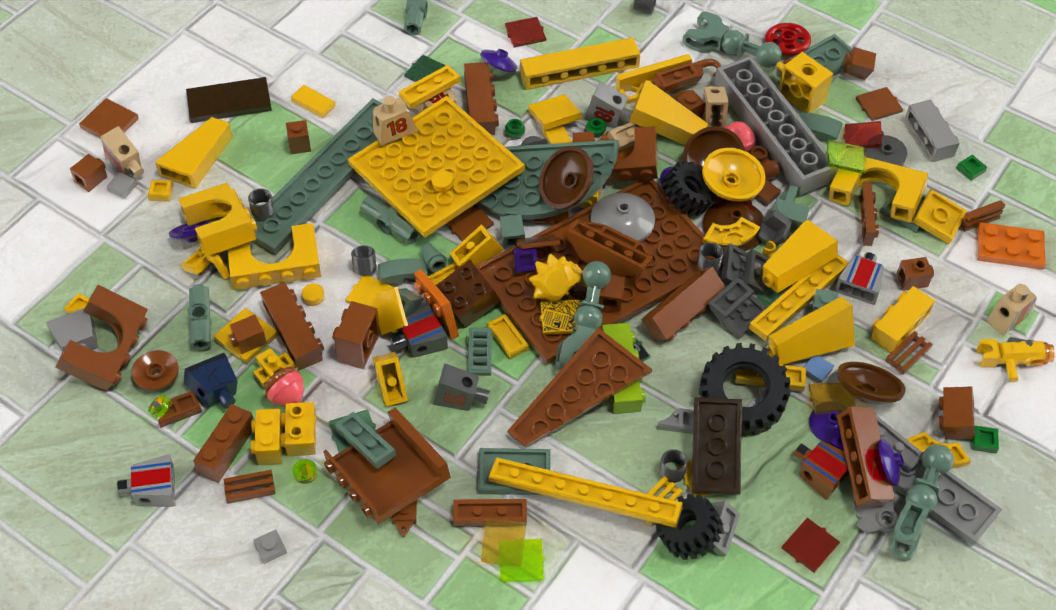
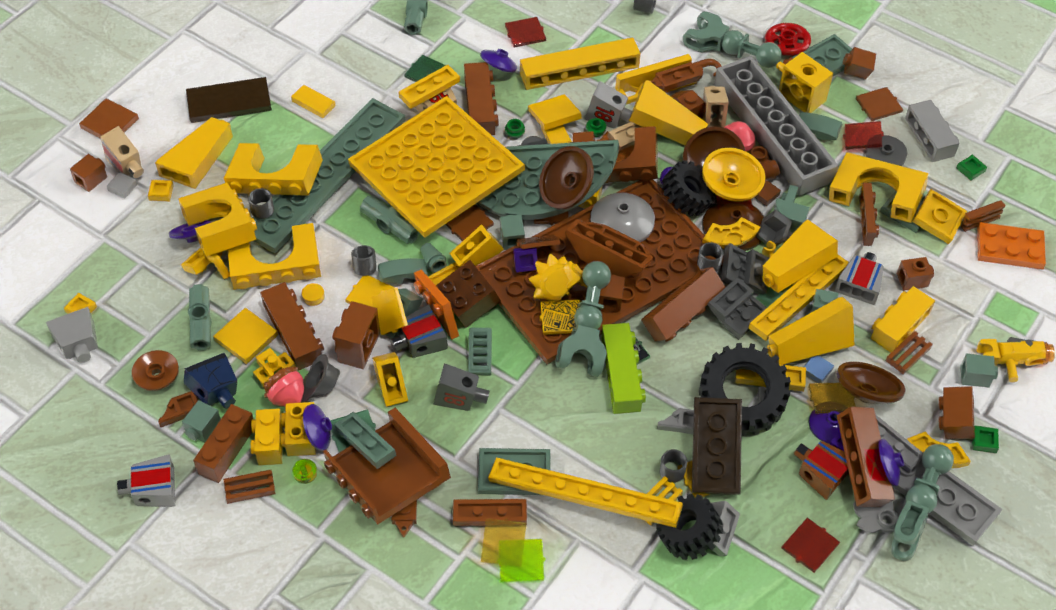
dark orange arch [55,285,148,392] -> none
clear neon green tile [148,394,171,418] -> none
dark orange brick [228,314,267,354] -> none
light grey plate [253,529,287,564] -> none
dark orange brick [286,120,311,154] -> none
tan torso [373,96,417,146] -> none
yellow tile [431,171,453,192] -> none
yellow tile [486,314,529,359] -> none
dark orange wing [507,328,652,448] -> none
clear neon green piece [825,140,866,174] -> none
tan torso [986,284,1037,336] -> none
none -> sand green brick [182,400,221,443]
none -> yellow arch [224,143,323,196]
none -> dark grey piece [301,354,340,403]
none -> dark purple dish [303,404,332,451]
none -> sand green brick [960,353,998,388]

